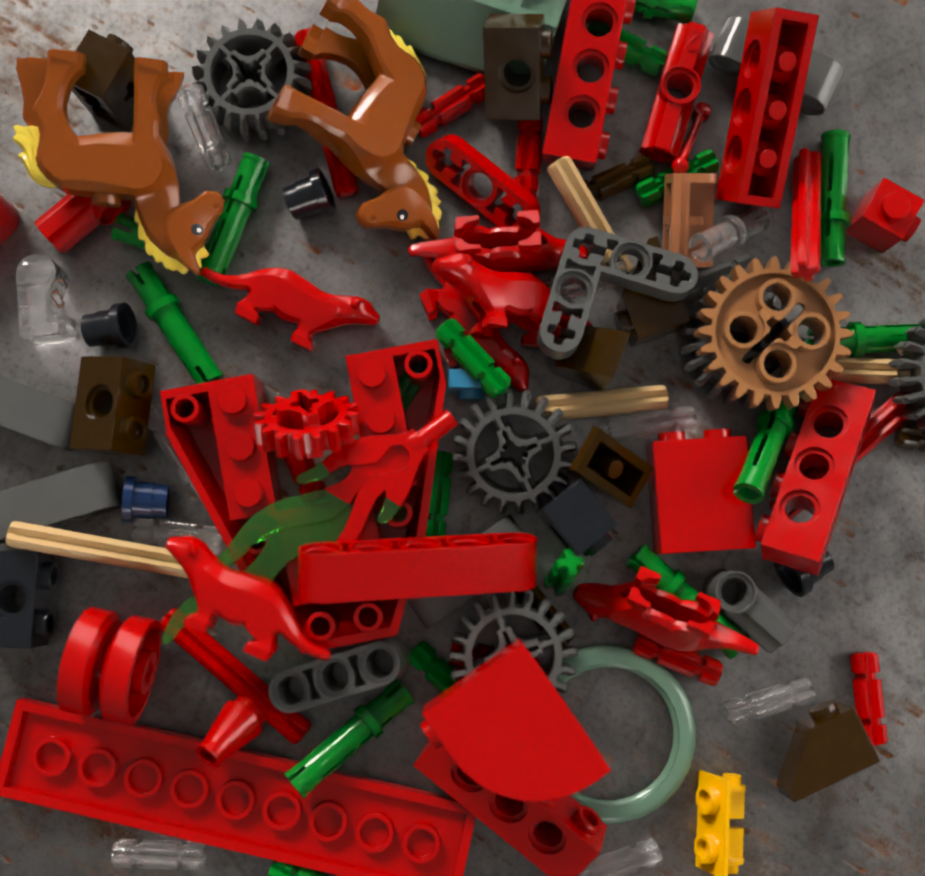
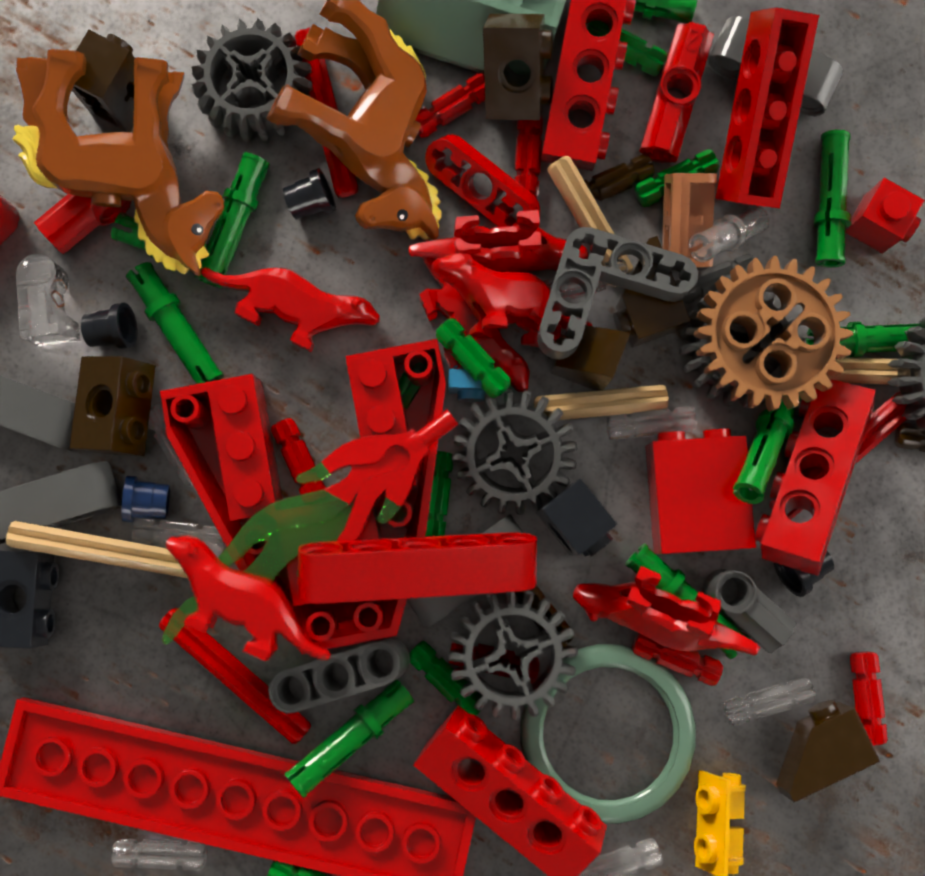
red wheel [57,607,162,725] -> none
clear axle [176,82,231,171] -> none
red cone [196,696,265,768] -> none
red gear [253,389,360,460] -> none
red brick [420,638,611,801] -> none
green axle [544,549,585,596] -> none
dark brown slope [567,426,654,508] -> none
red hinge [671,102,712,173] -> none
red axle [790,148,821,282] -> none

